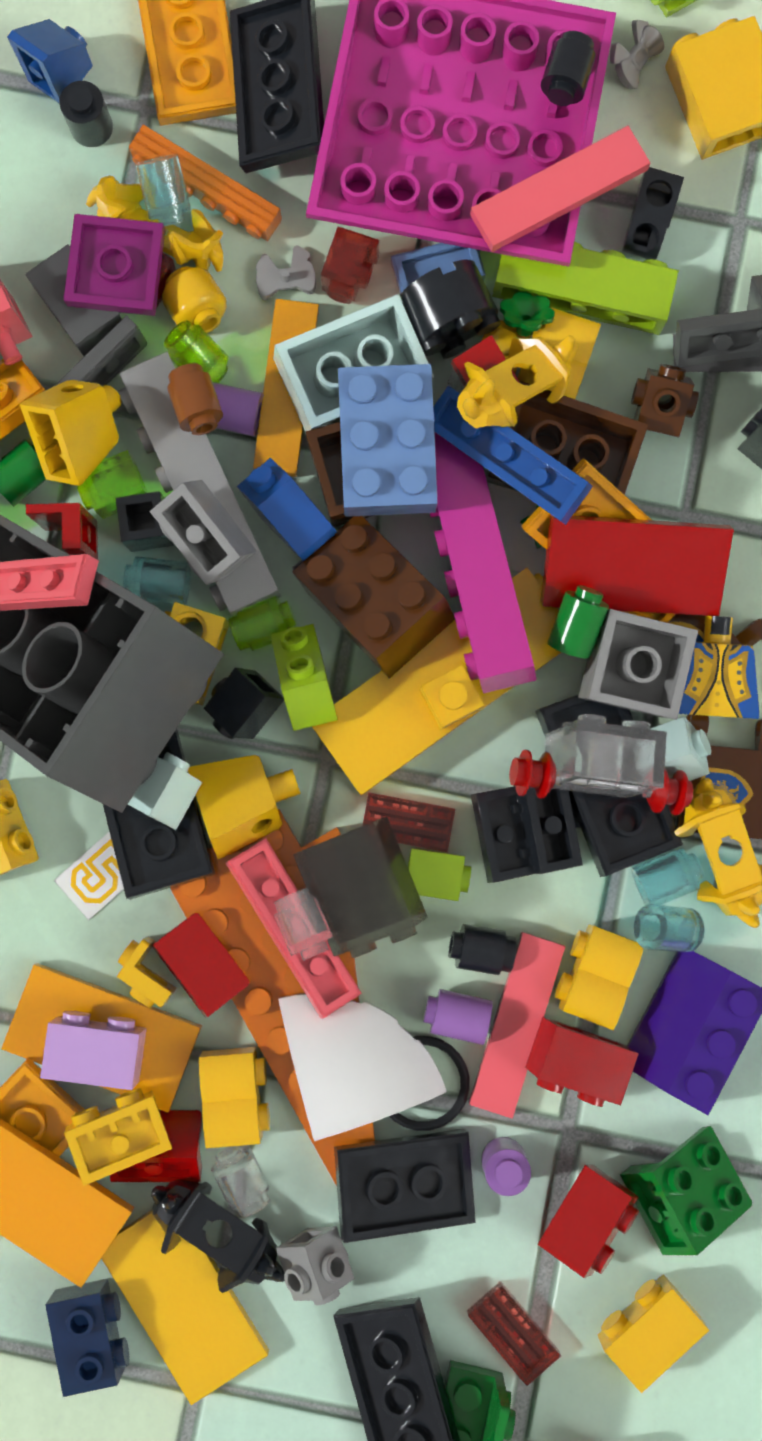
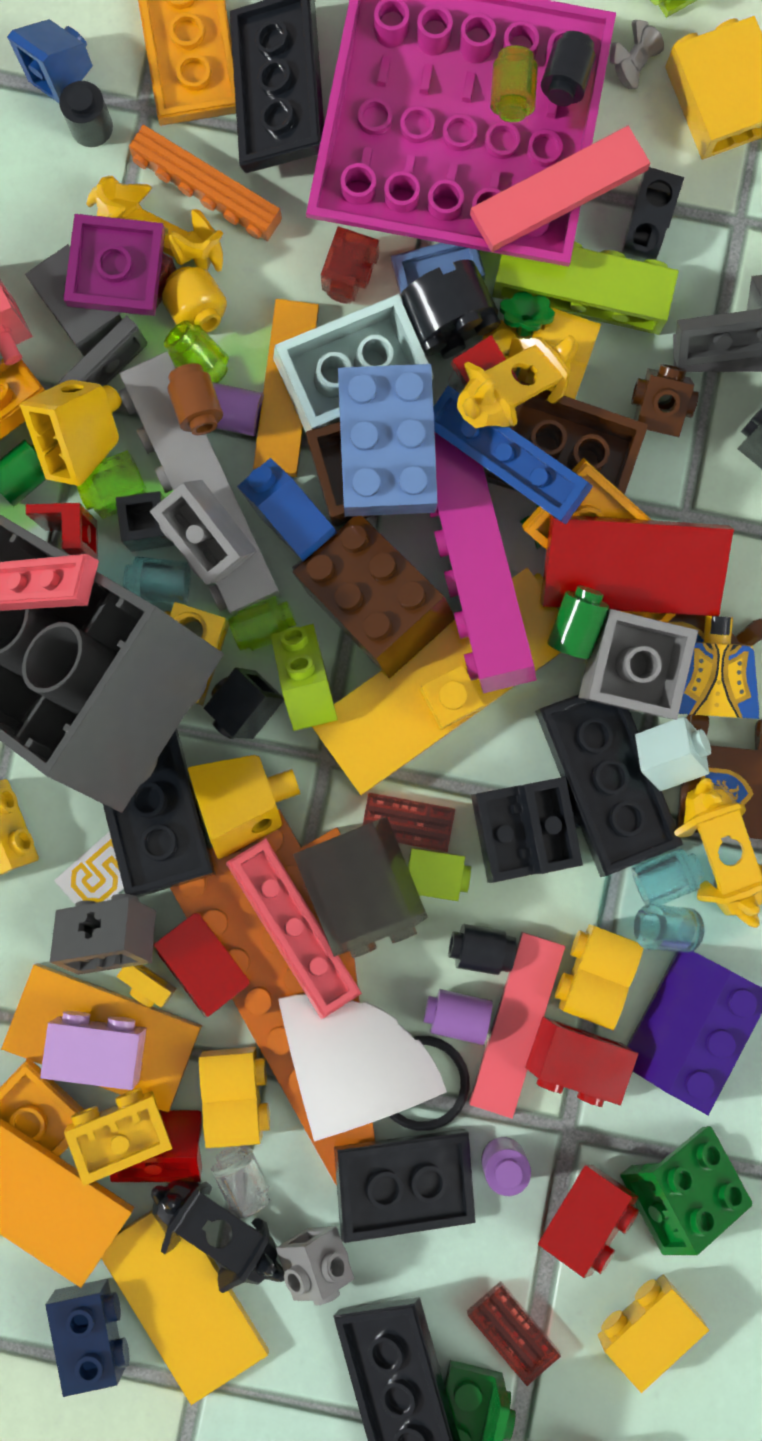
light aqua brick [128,752,202,830] -> none
clear light blue brick [135,154,191,226] -> none
light grey piece [256,245,316,300] -> none
clear brick [274,888,334,961] -> none
clear brick [509,714,693,816] -> none
none -> dark grey brick [50,894,156,975]
none -> clear neon green brick [490,45,538,122]

